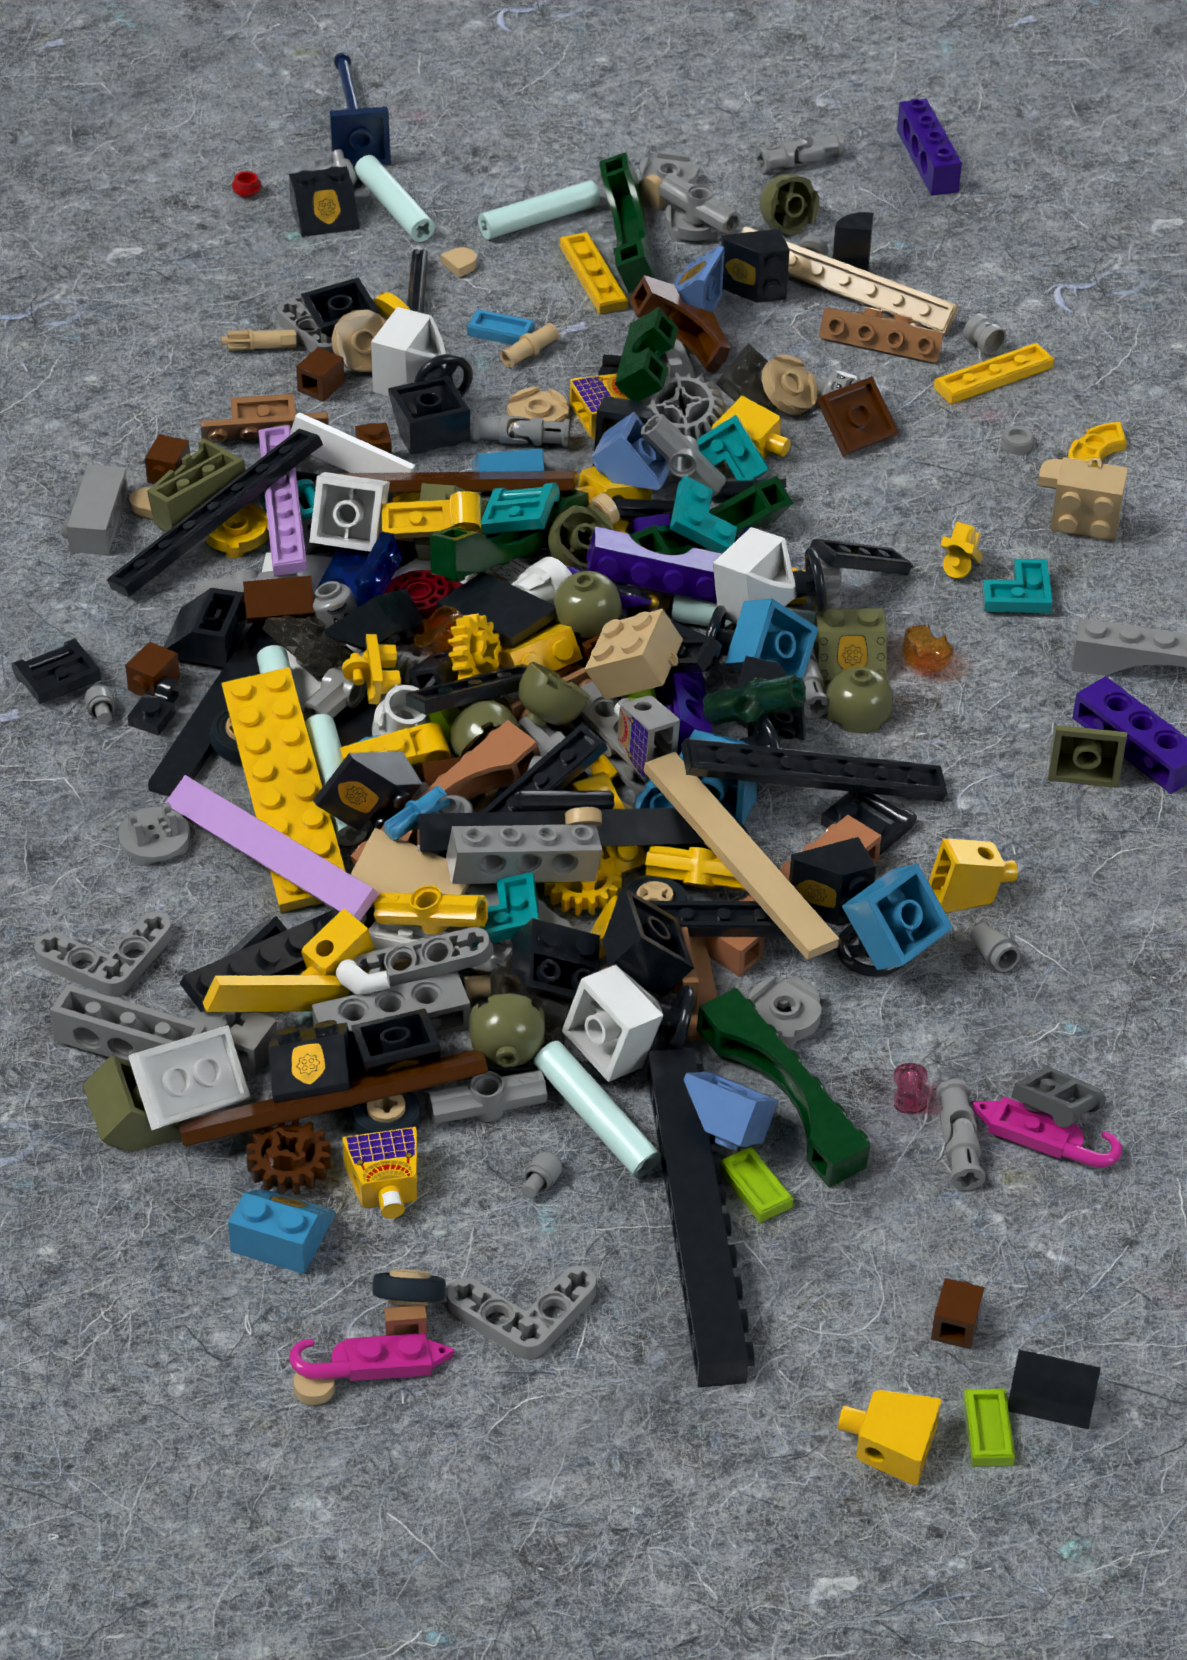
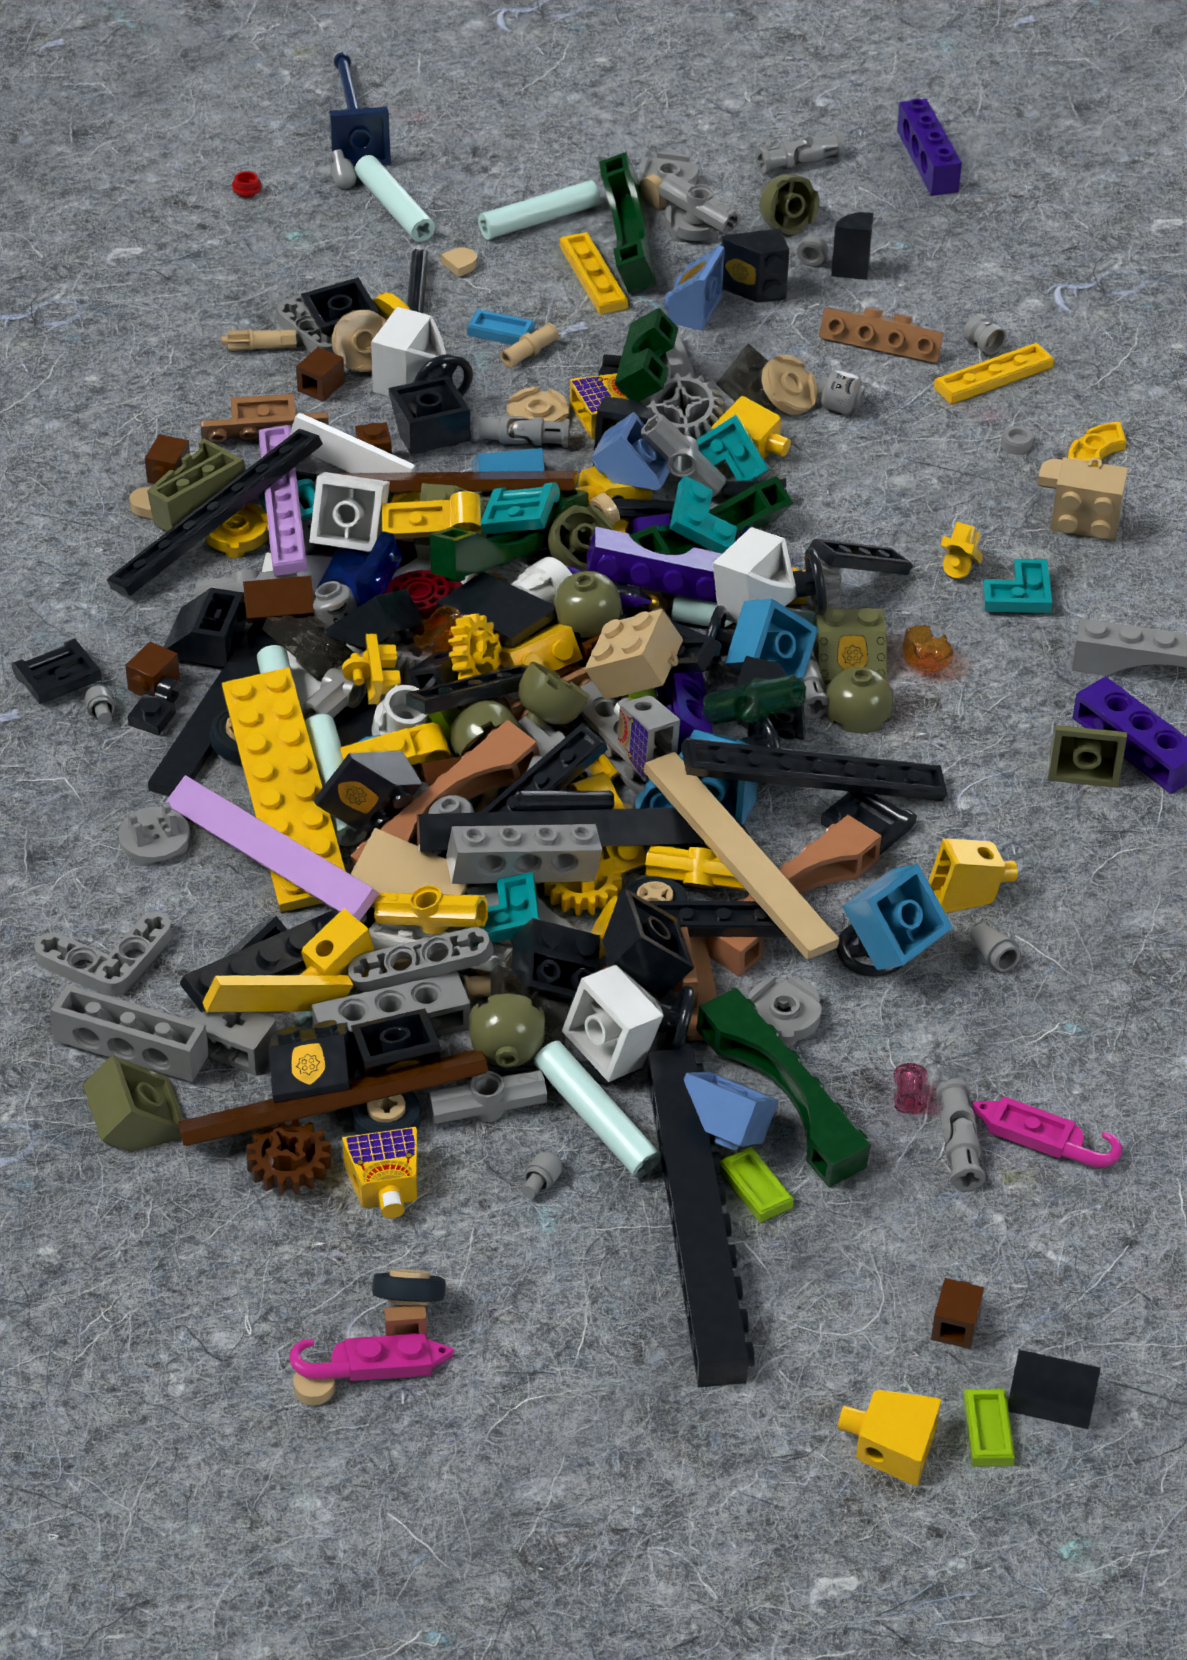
light grey brick [63,464,128,555] -> none
white tile [128,1025,251,1130] -> none
dark azure slope [228,1189,335,1274] -> none
black slope [289,166,360,237] -> none
white arm [336,959,391,995] -> none
dark azure axle [383,786,450,840] -> none
light grey beam [447,1266,596,1359] -> none
tan tile [565,807,602,827] -> none
reddish brown arch [629,275,731,373] -> none
tan tile [742,226,959,336] -> none
black slope [789,837,876,926] -> none
reddish brown tile [816,376,899,457] -> none
dark grey plate [1011,1066,1106,1128] -> none

